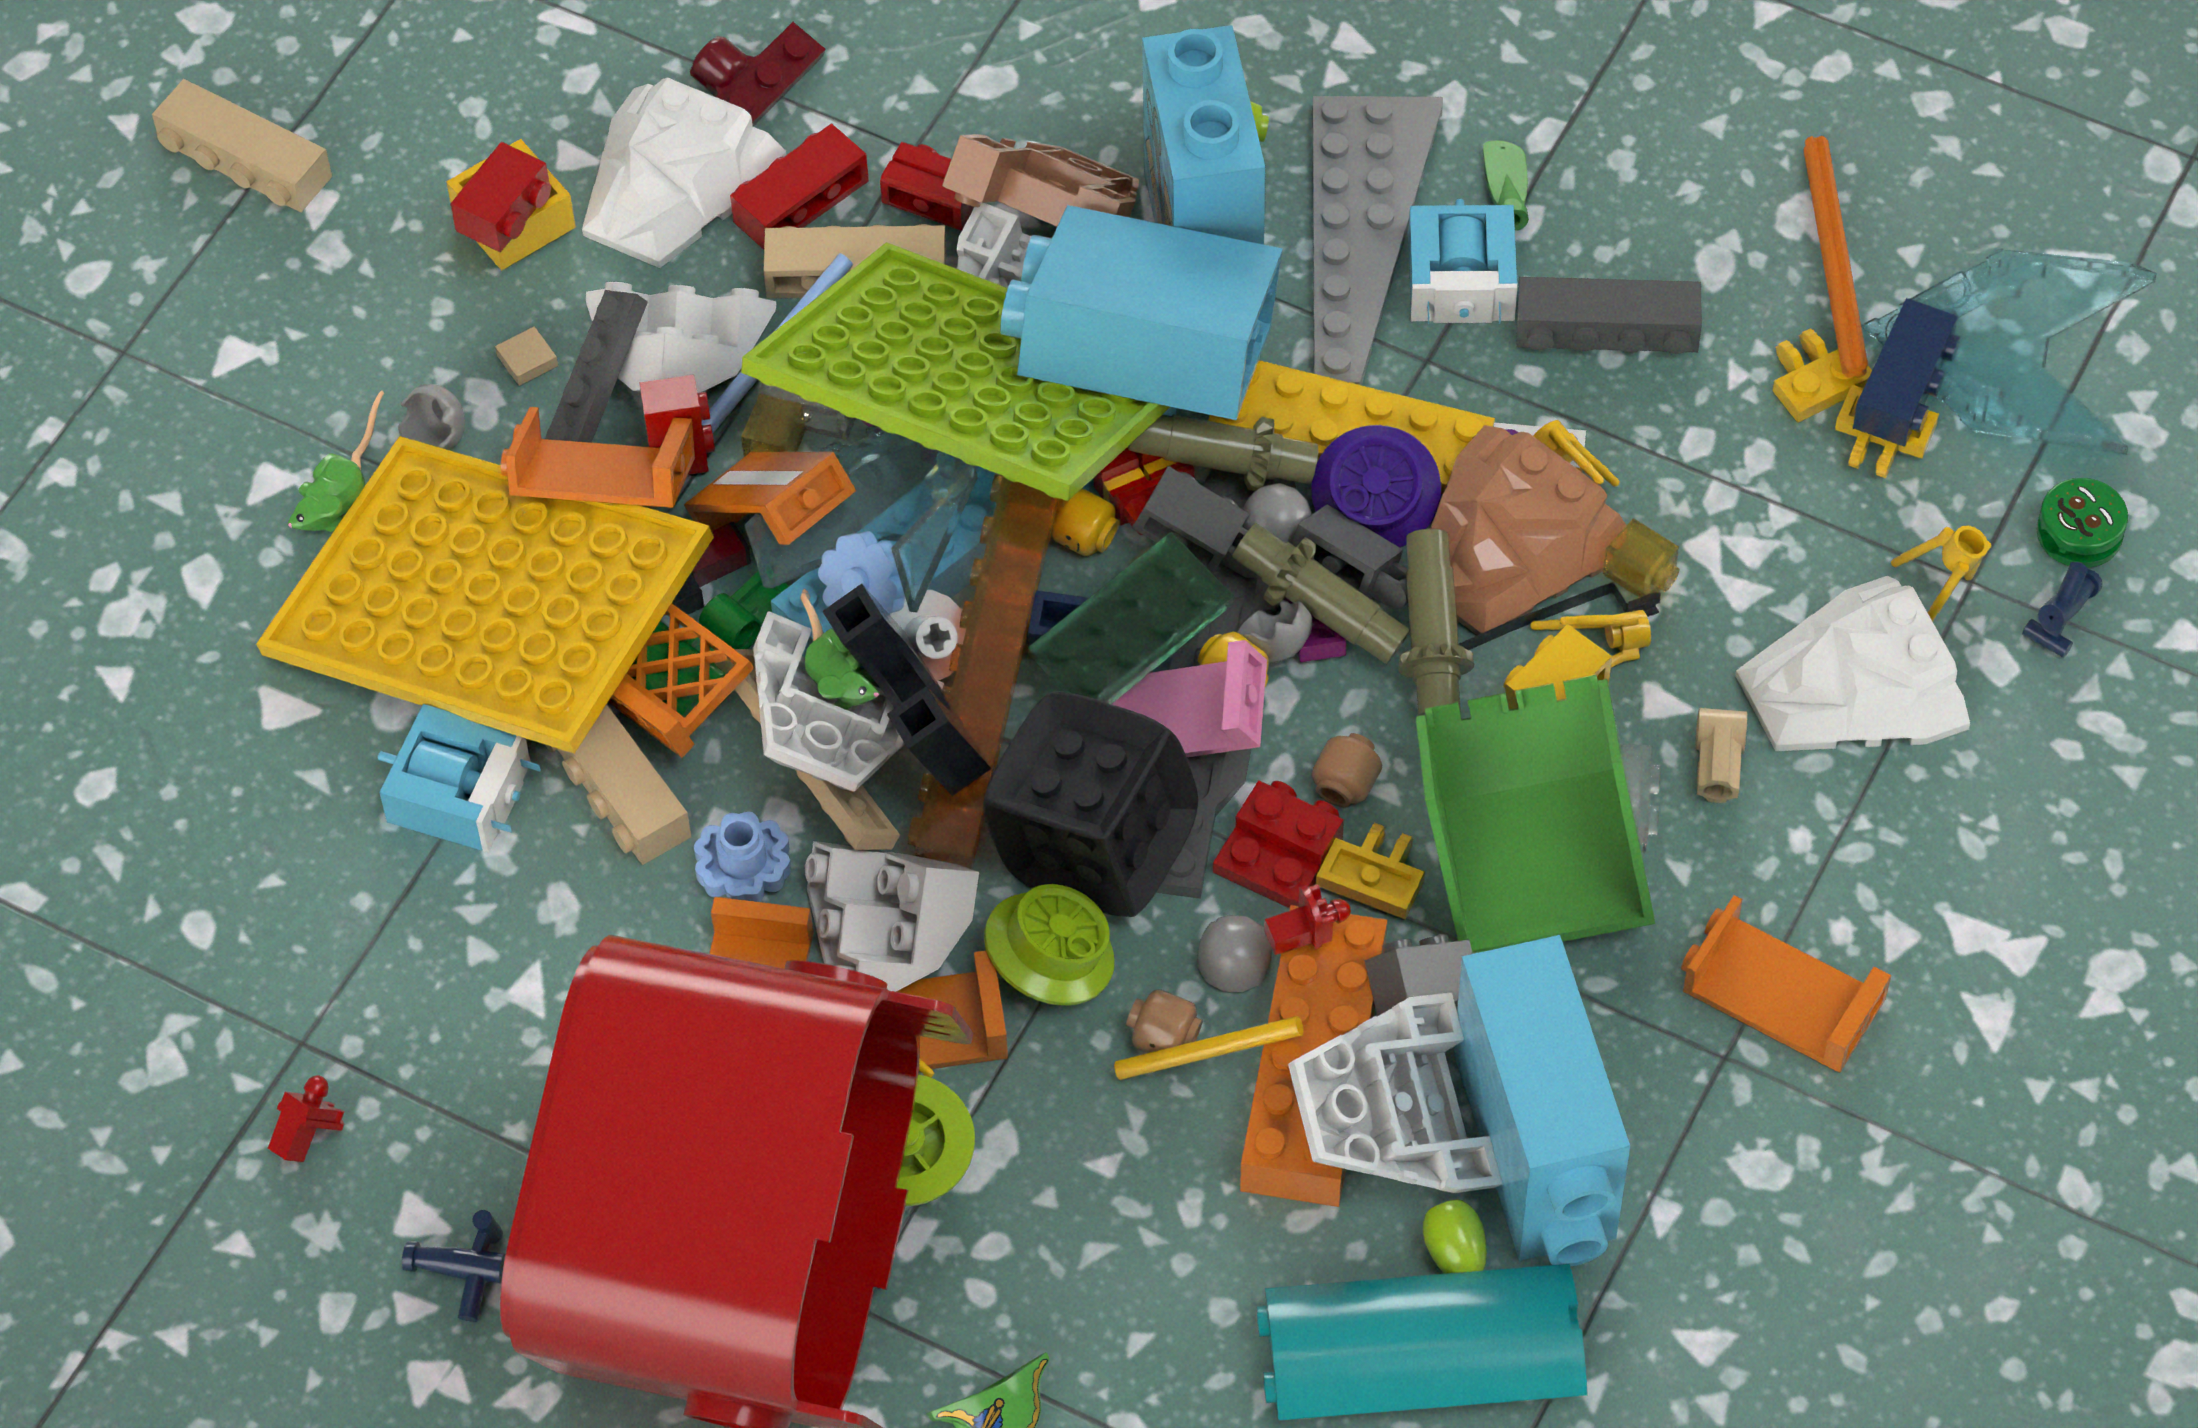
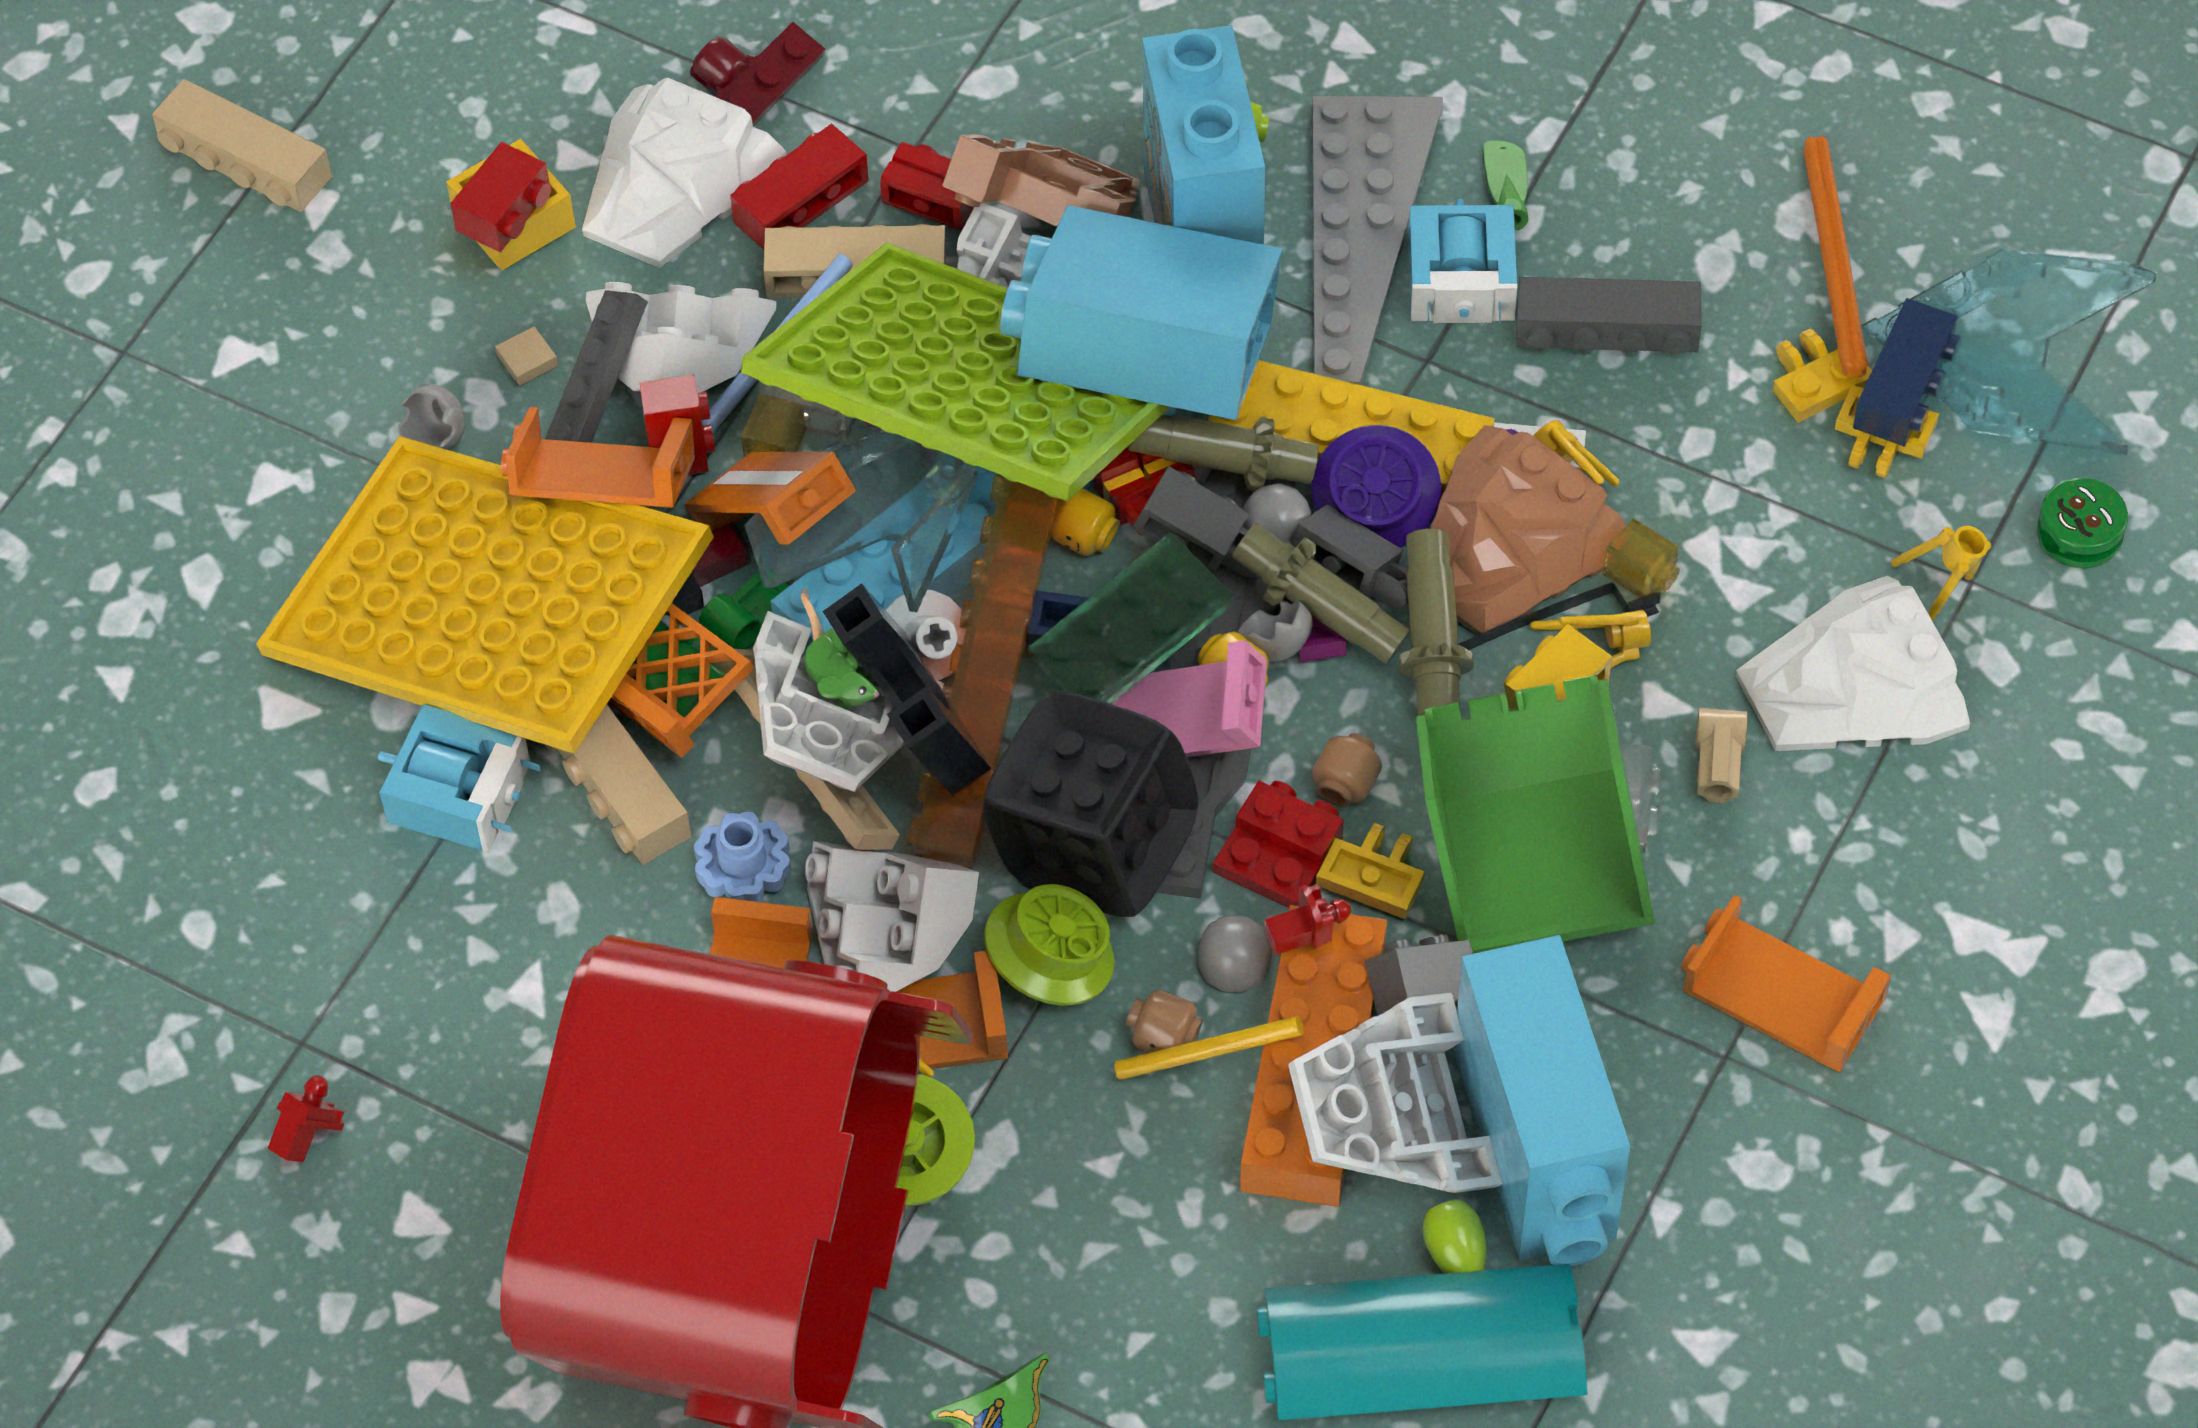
bright green animal [288,391,384,532] -> none
dark blue piece [402,1210,506,1322] -> none
light blue plant [818,531,908,614] -> none
dark blue piece [2022,562,2102,658] -> none

